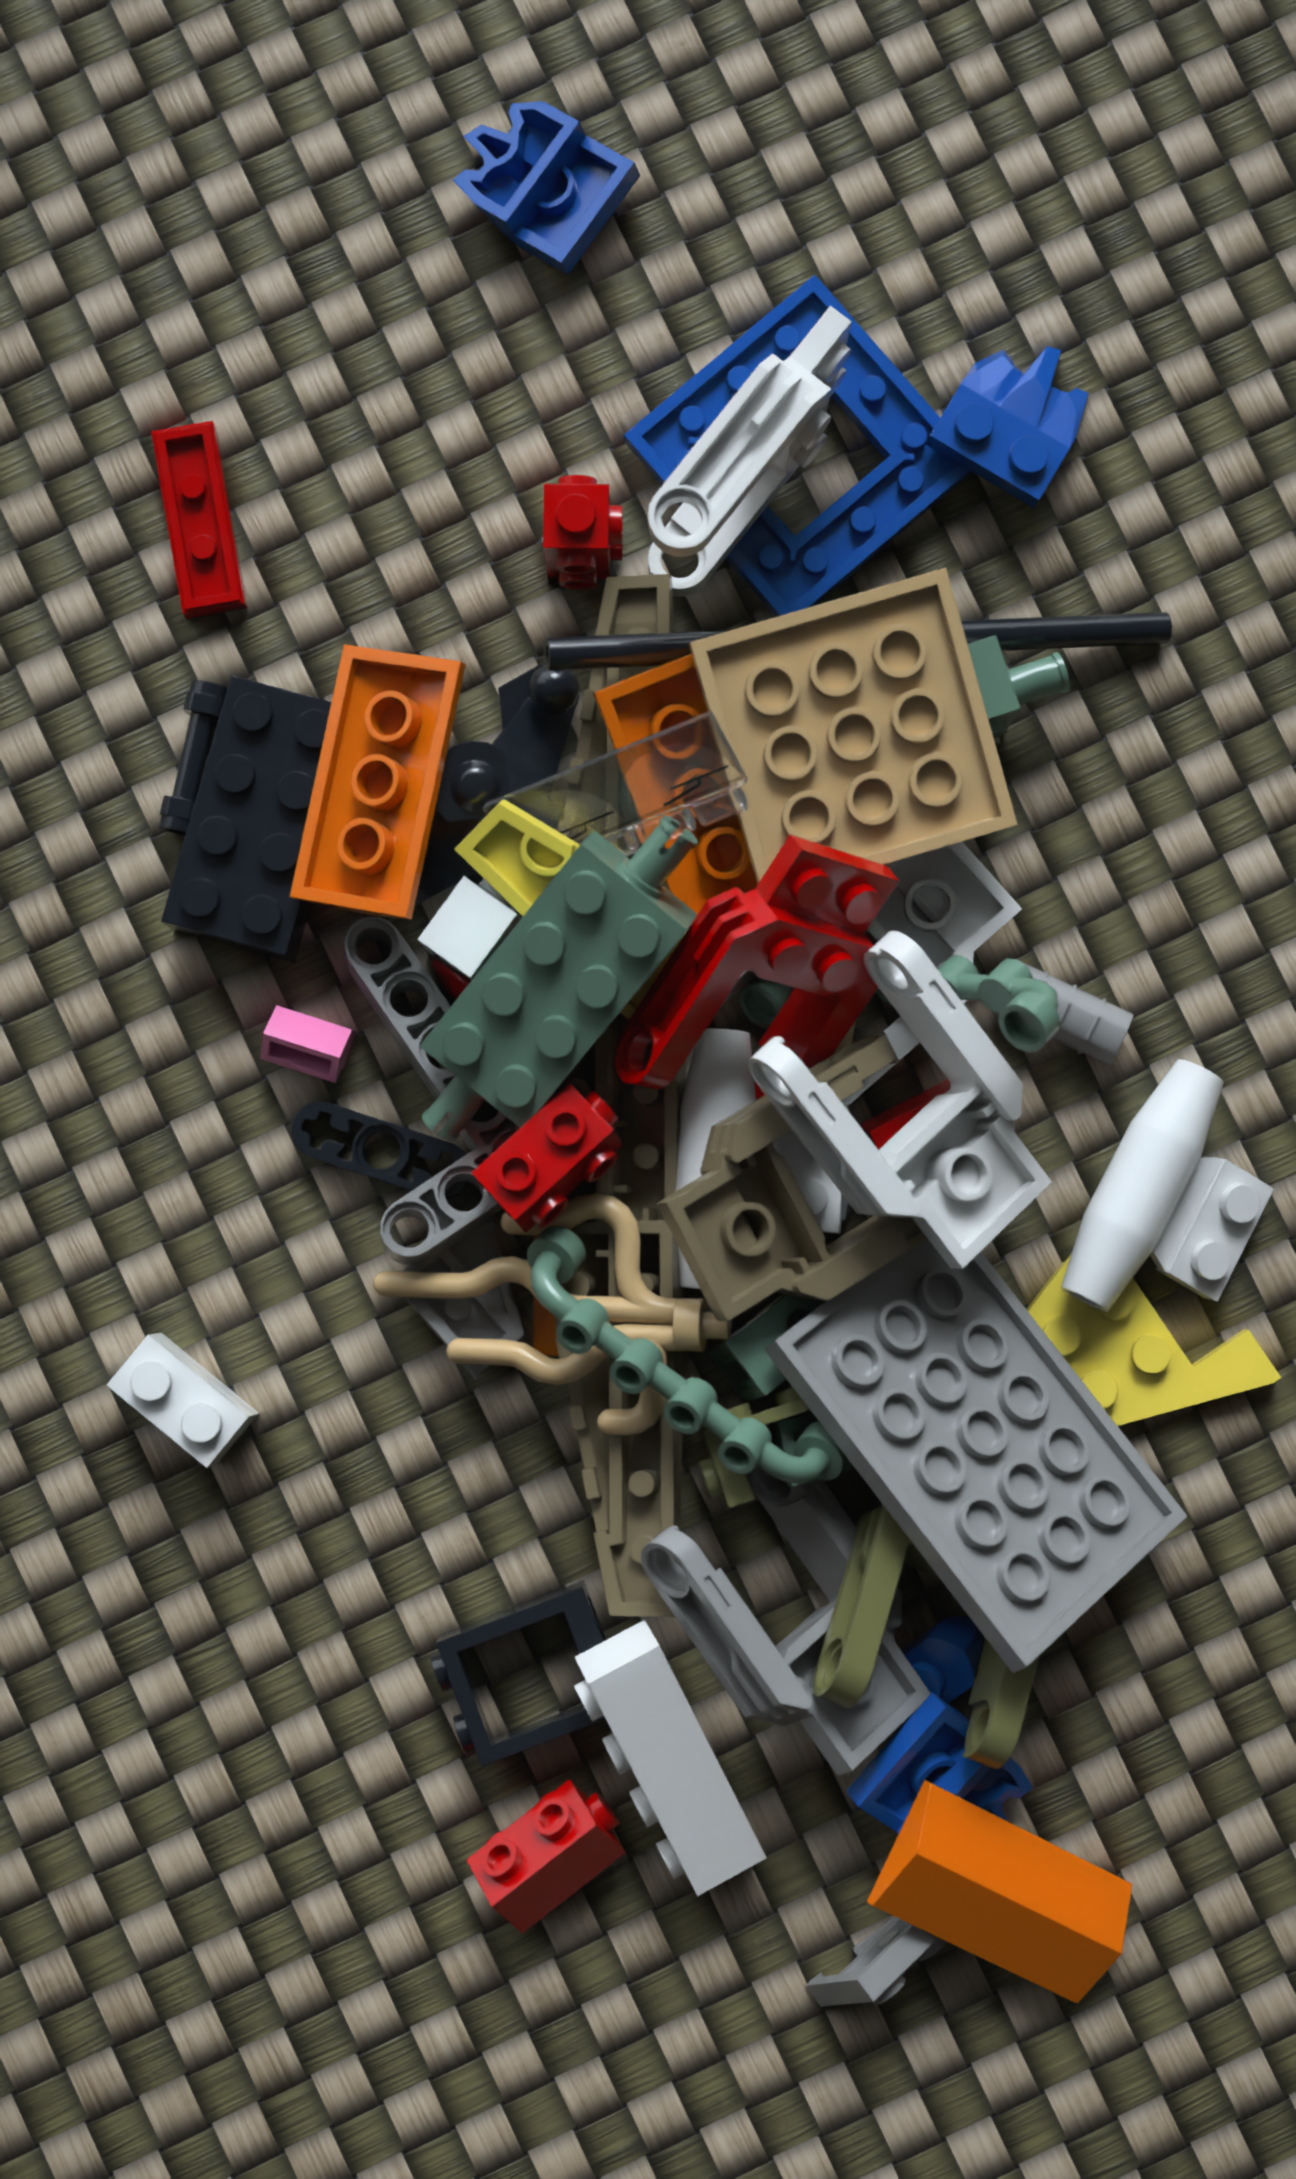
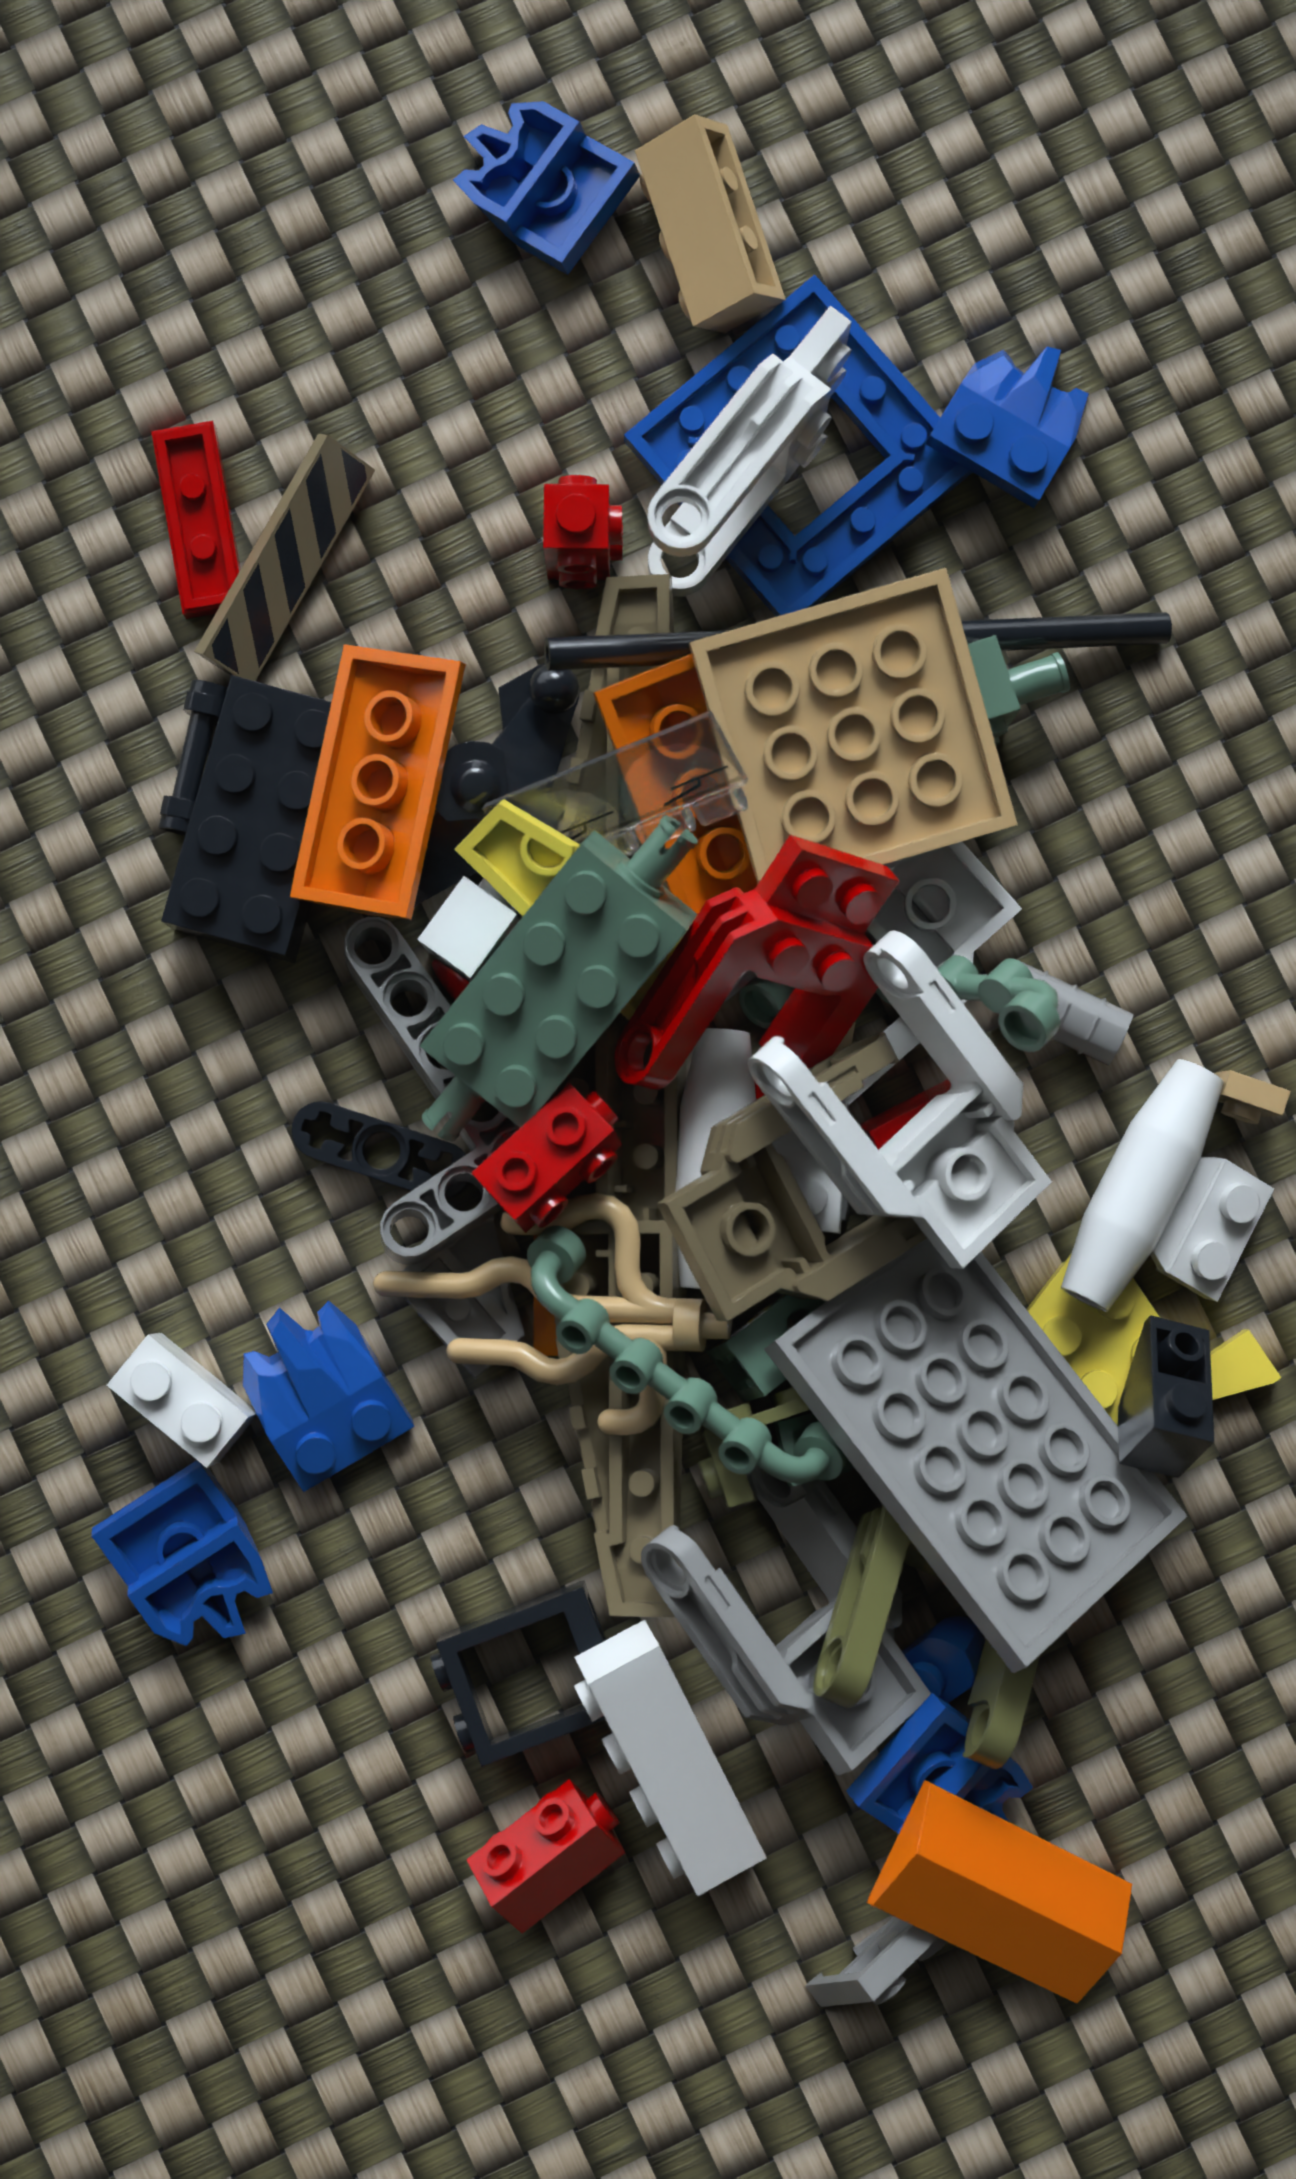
bright pink piece [260,1005,356,1083] -> none
none -> blue plate [91,1460,273,1646]
none -> dark tan tile [194,434,375,681]
none -> blue plate [243,1300,415,1492]
none -> tan brick [635,114,786,333]
none -> black slope [1118,1315,1214,1478]
none -> tan plate [1214,1070,1291,1124]

